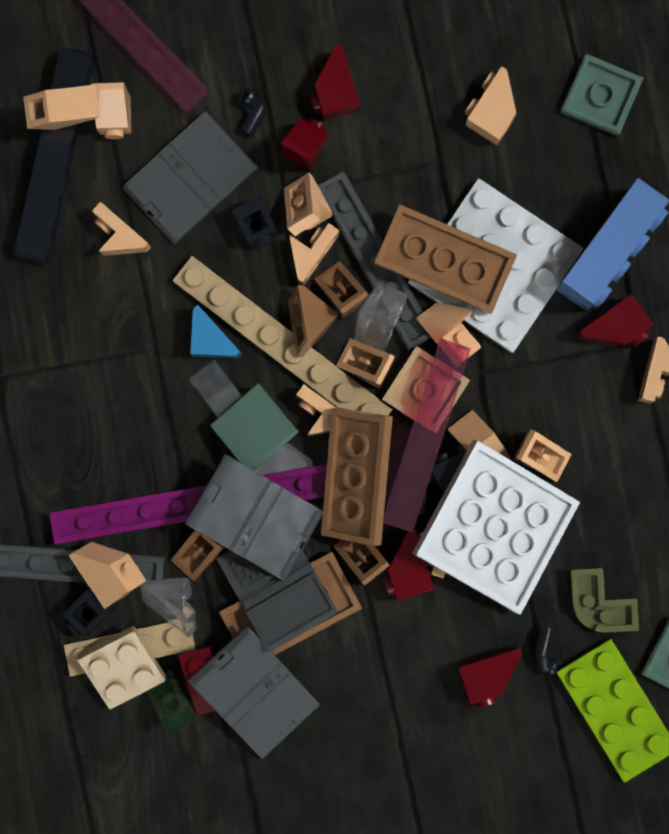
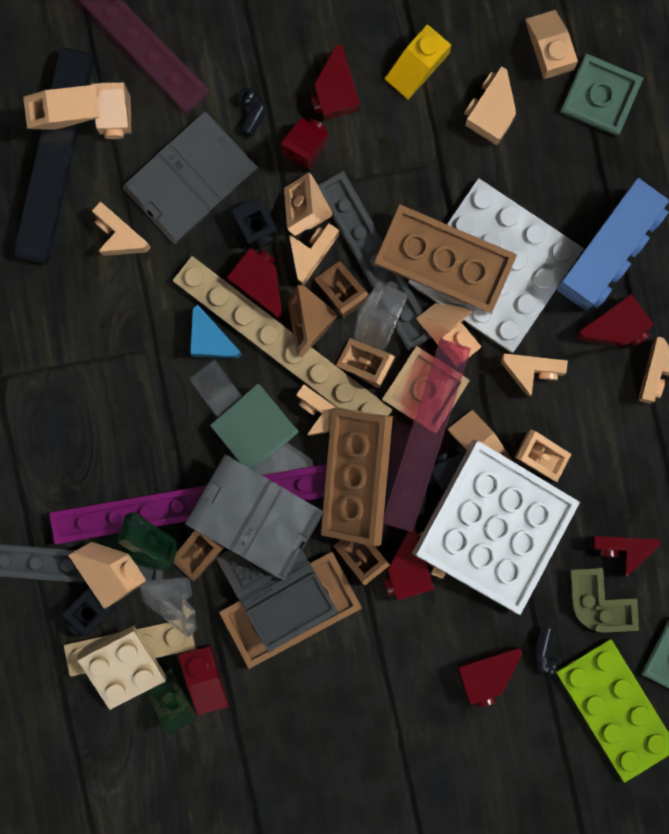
dark grey piece [188,626,320,759] -> none
none -> clear green slope [117,512,179,571]
none -> dark red slope [227,248,282,320]
none -> yellow slope [385,24,451,100]
none -> light nougat slope [501,354,568,397]
none -> light nougat slope [525,10,578,79]
none -> dark red slope [591,536,660,577]

